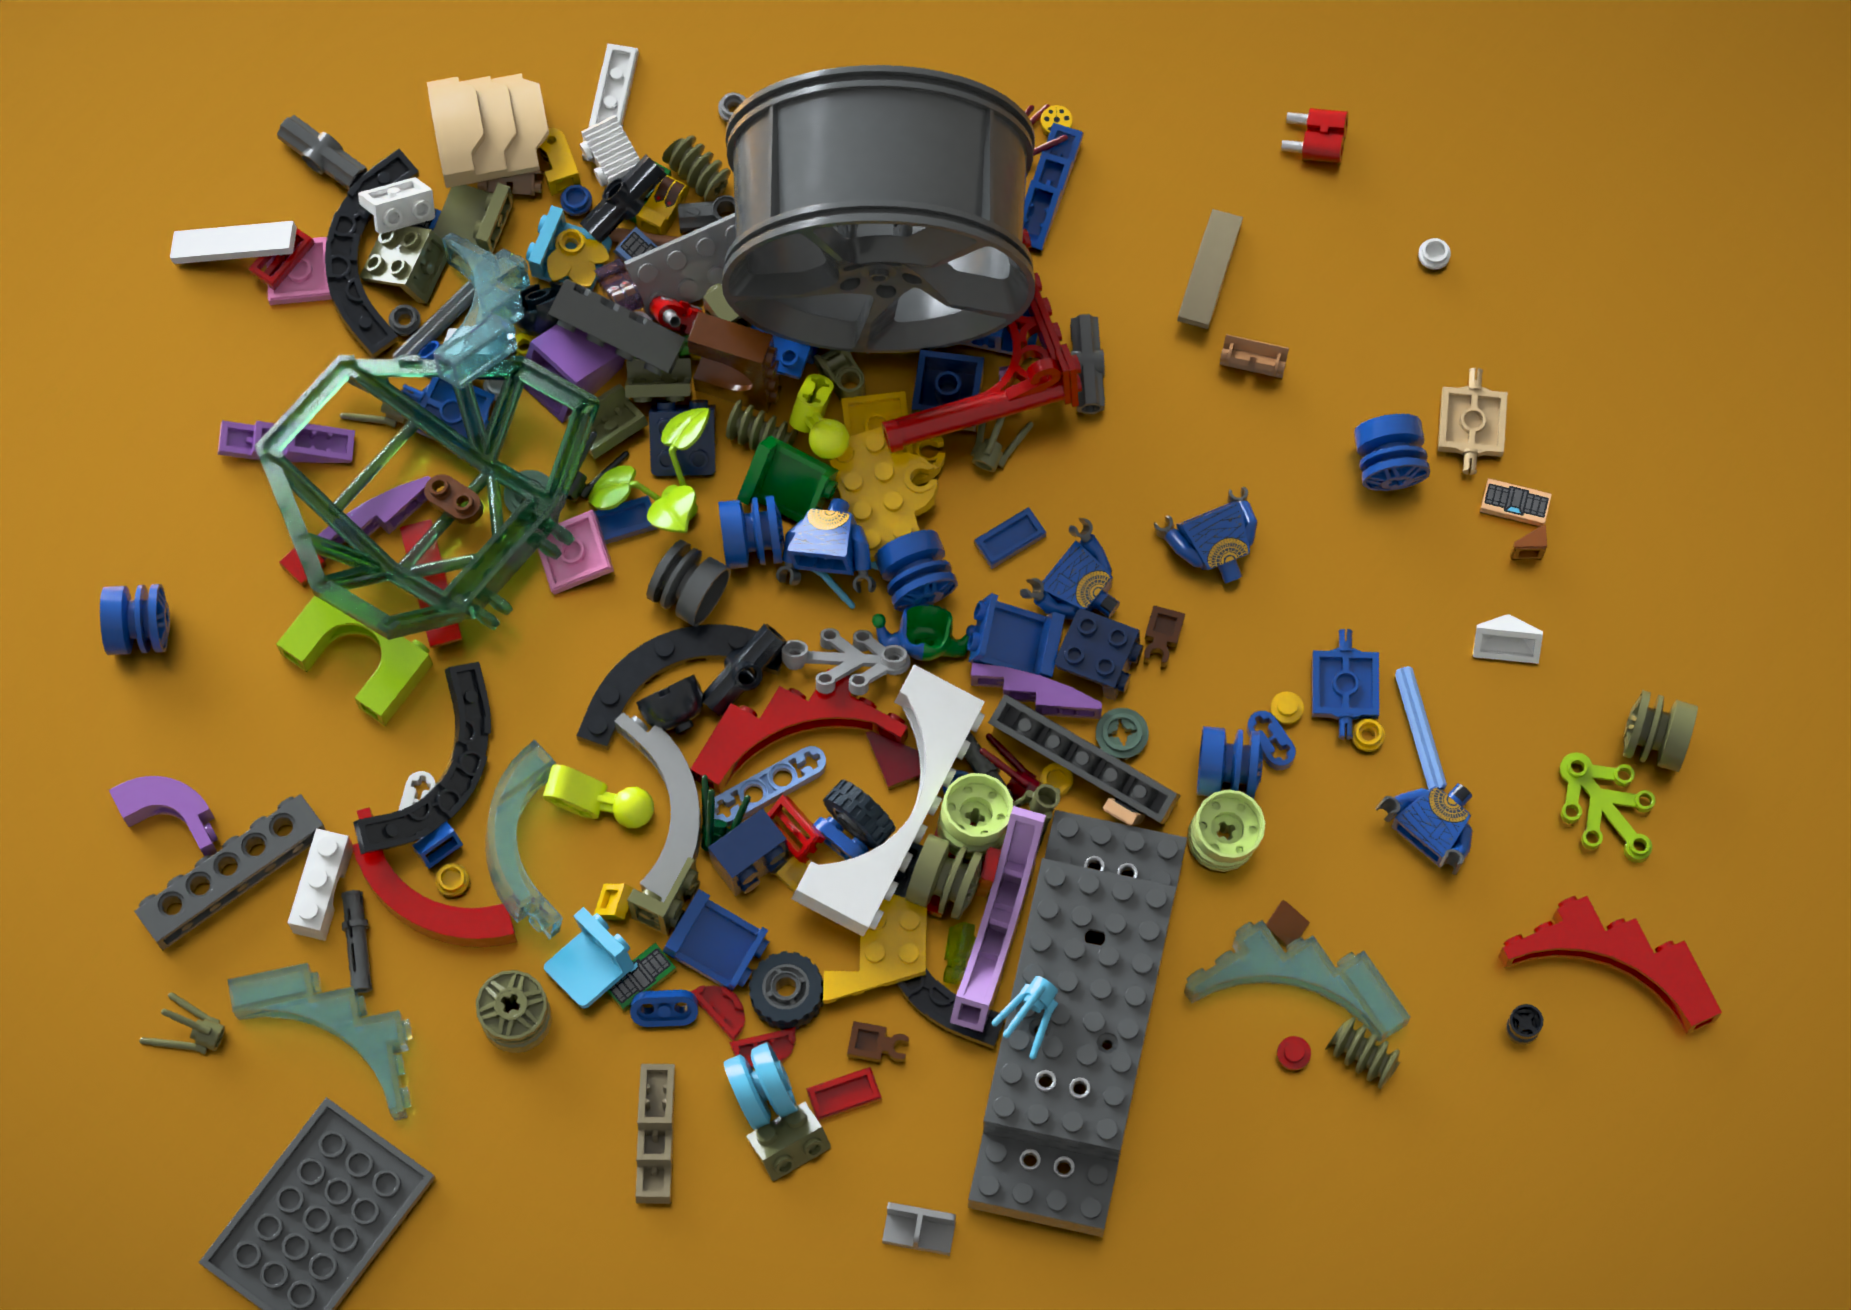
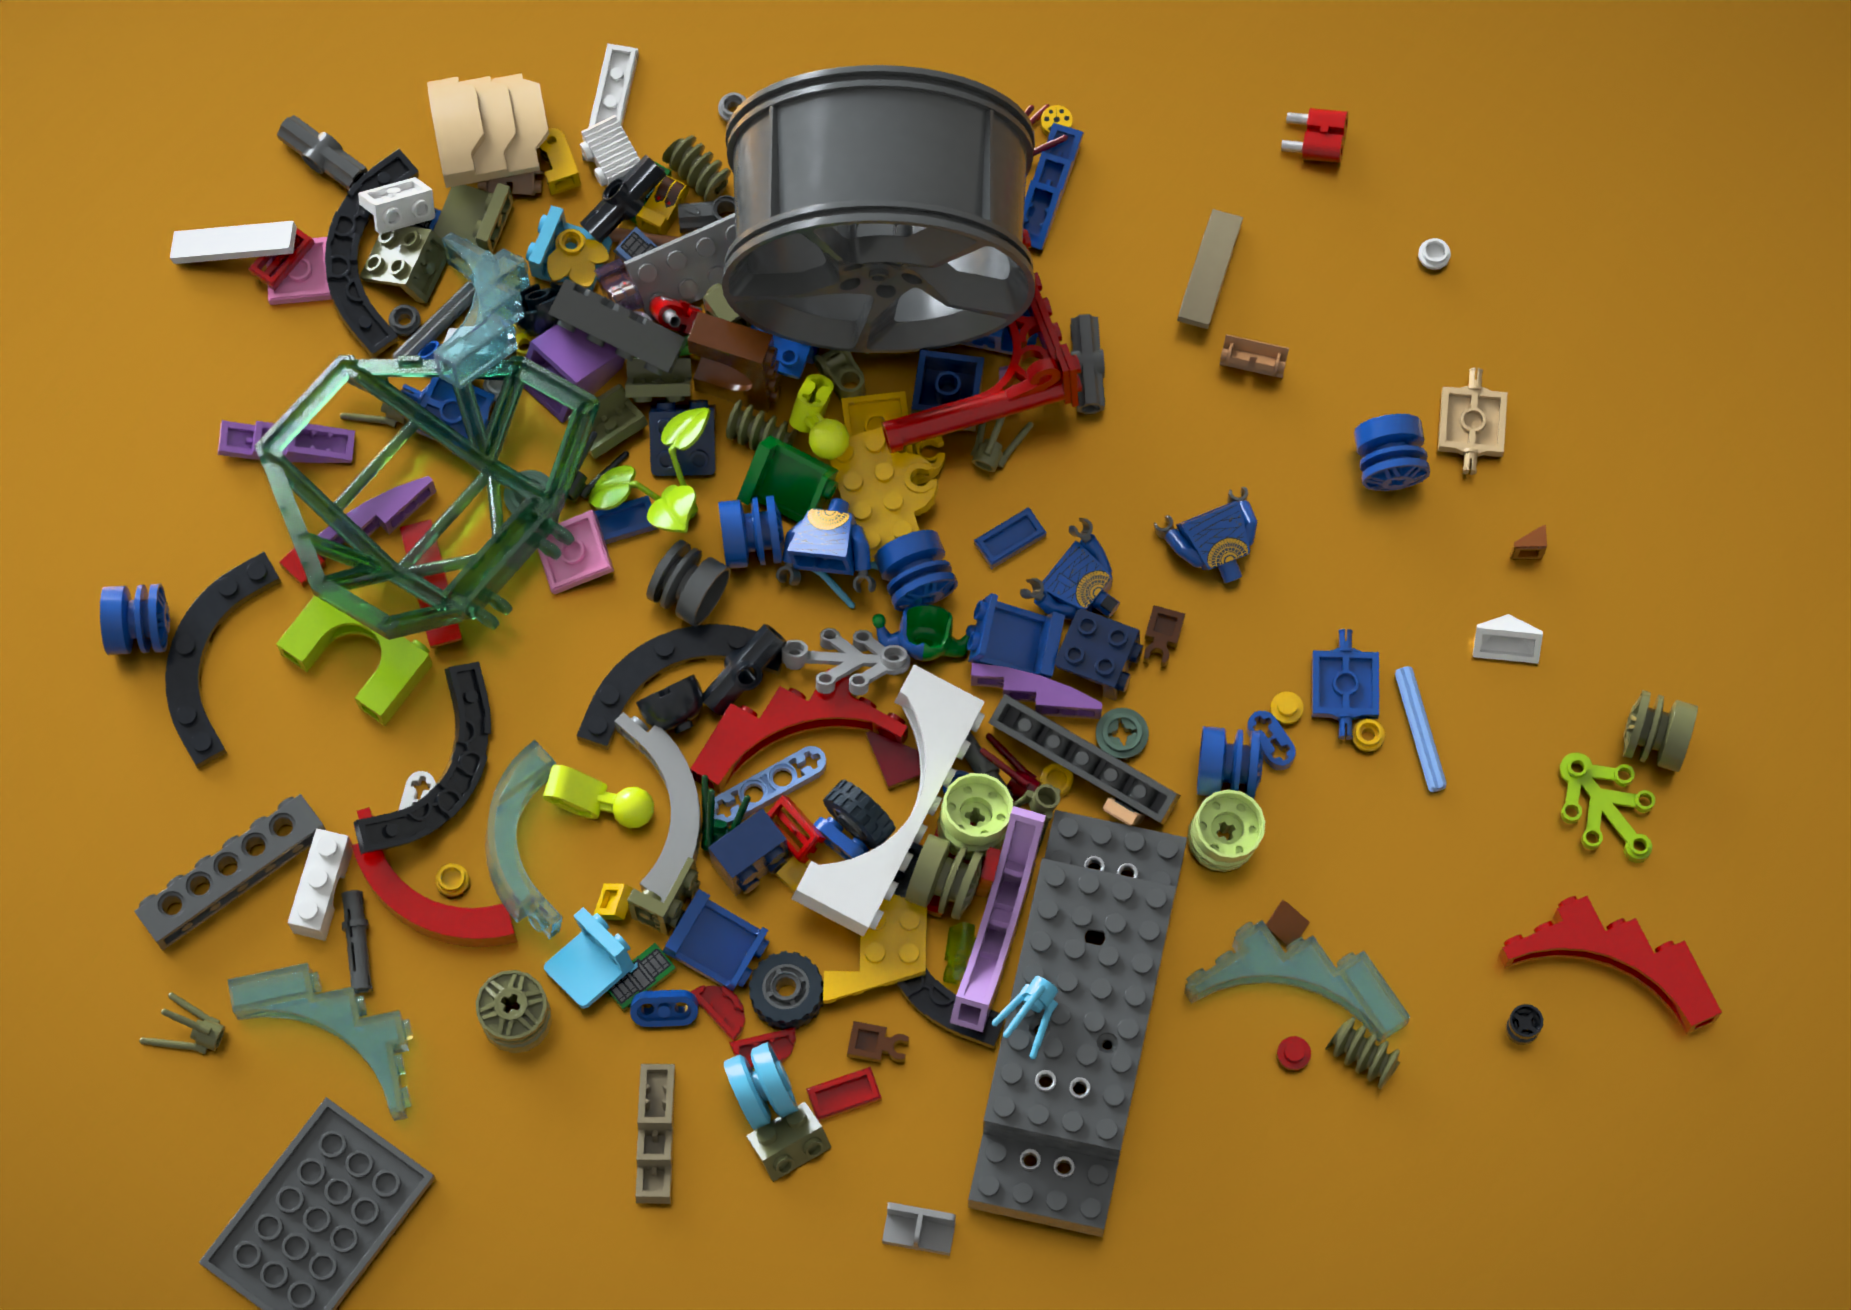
medium lavender arch [109,776,218,857] -> none
blue piece [412,821,463,868] -> none
reddish brown plate [424,474,484,525] -> none
blue plate [560,185,592,216] -> none
blue torso [1375,783,1473,875] -> none
tile [1480,478,1552,527] -> none
none -> black plate [165,552,281,769]

